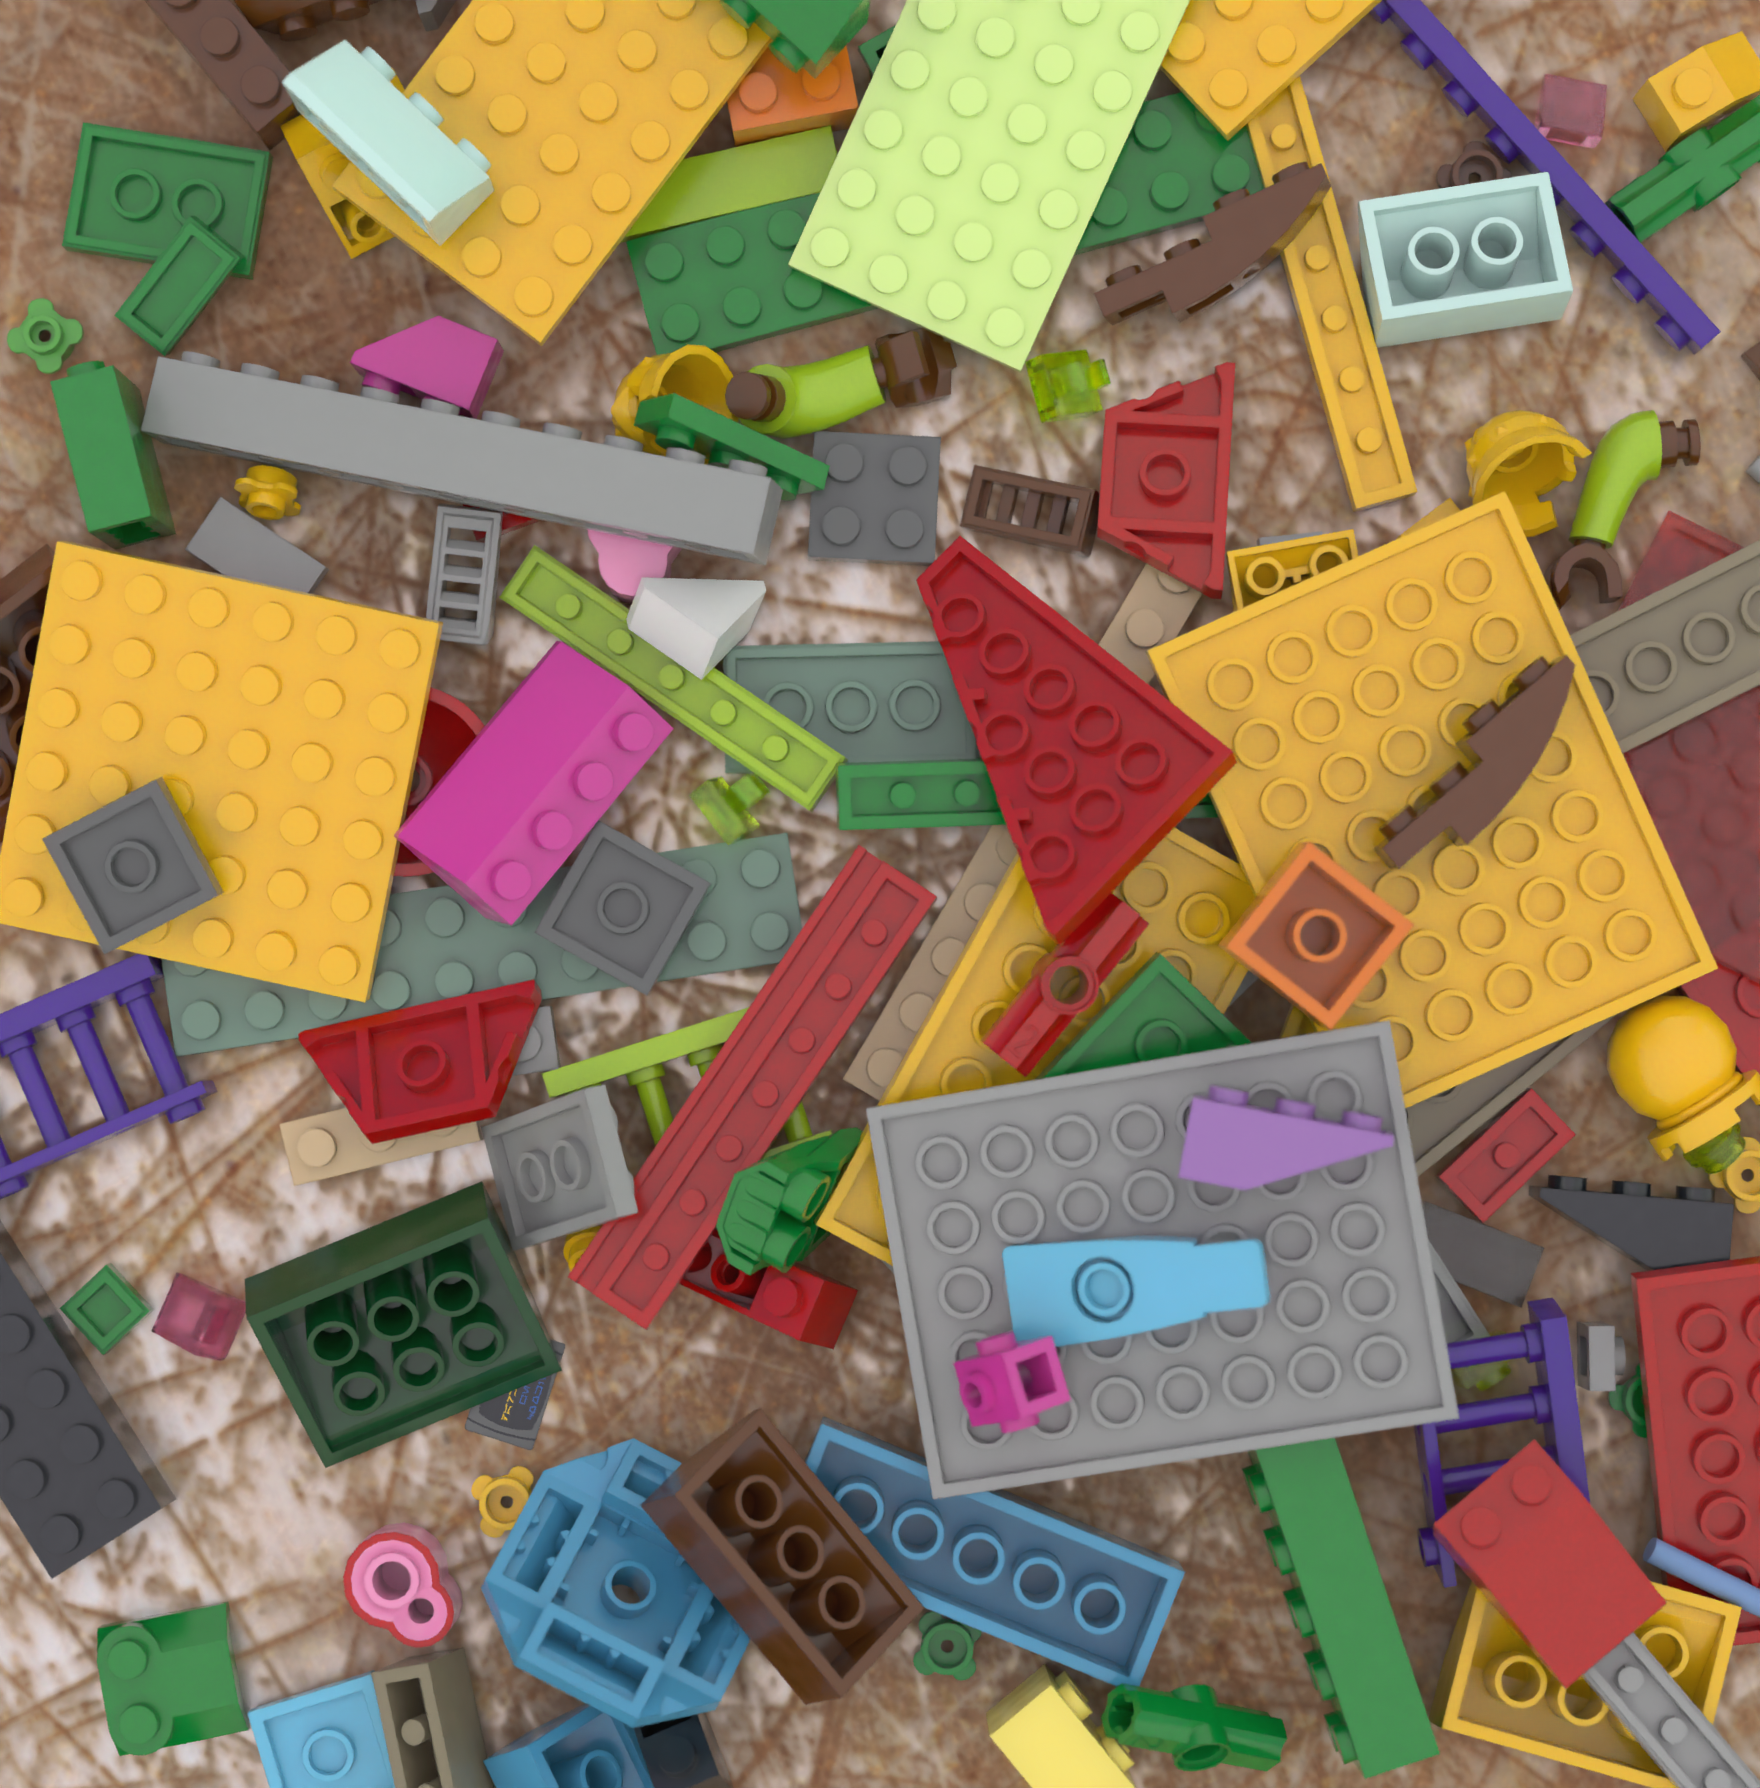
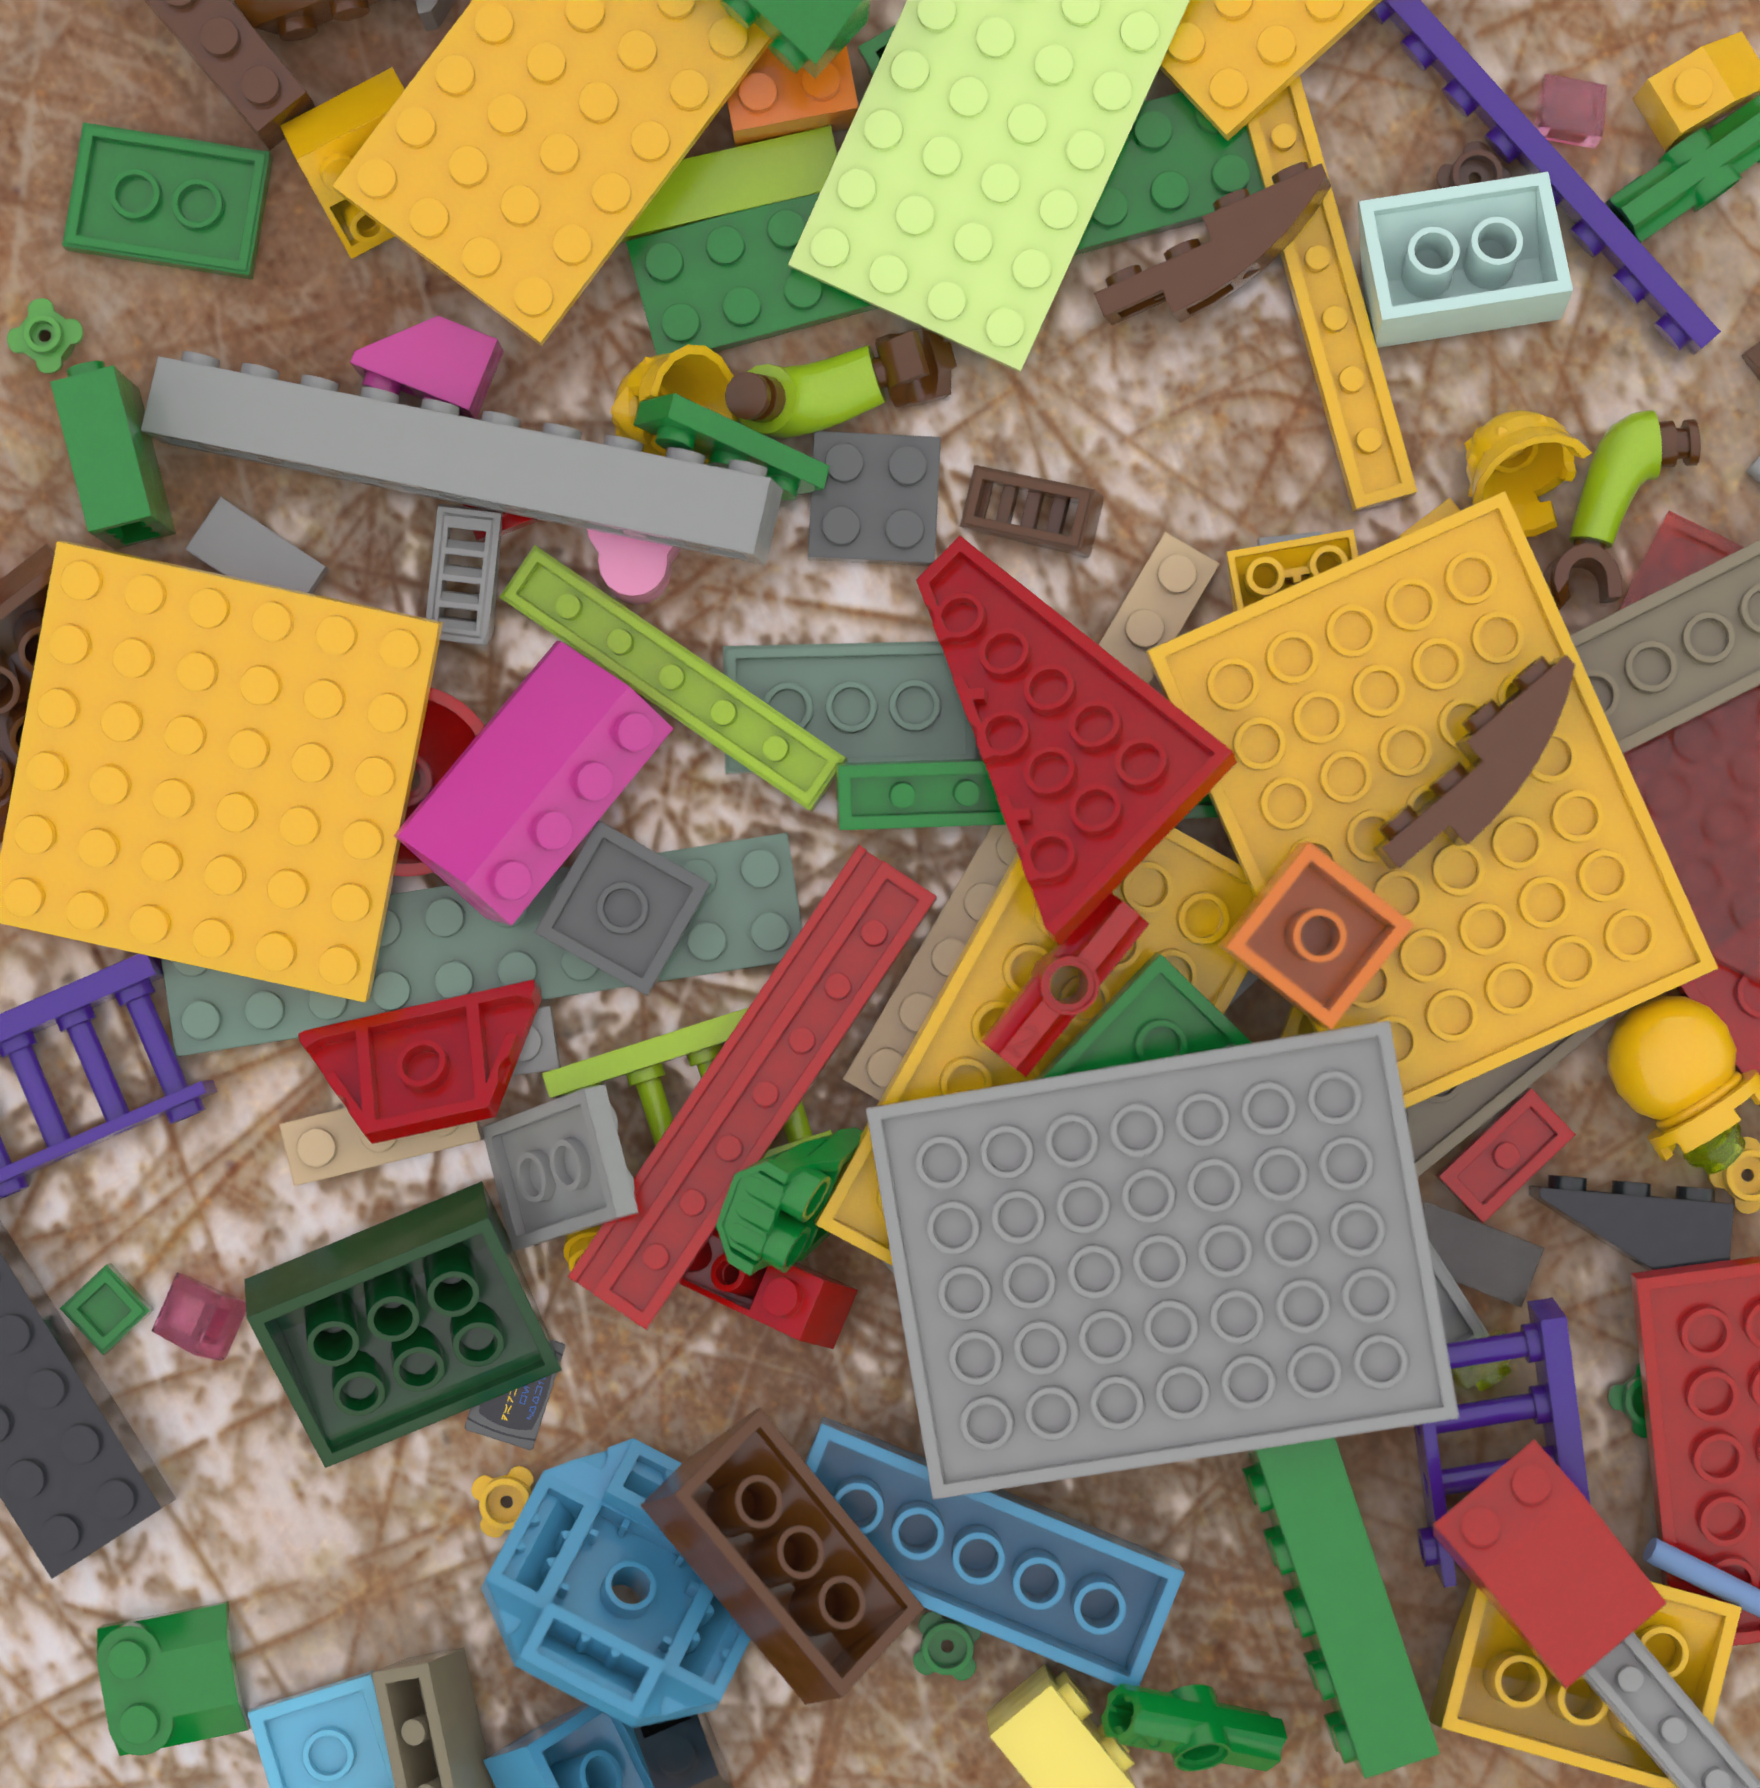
dark grey plate [42,777,224,954] -> none
green tile [114,215,245,356] -> none
yellow plate [234,465,301,520] -> none
light aqua slope [282,40,494,246] -> none
bright pink piece [343,1522,463,1648] -> none
white slope [626,577,766,680] -> none
clear neon green tile [689,772,770,846] -> none
dark pink brick [953,1331,1071,1433] -> none
medium azure piece [1002,1236,1270,1347] -> none
clear neon green tile [1025,349,1111,423] -> none
red wing [1097,362,1235,599] -> none
medium lavender slope [1178,1085,1395,1190] -> none
light grey plate [1577,1321,1626,1391] -> none

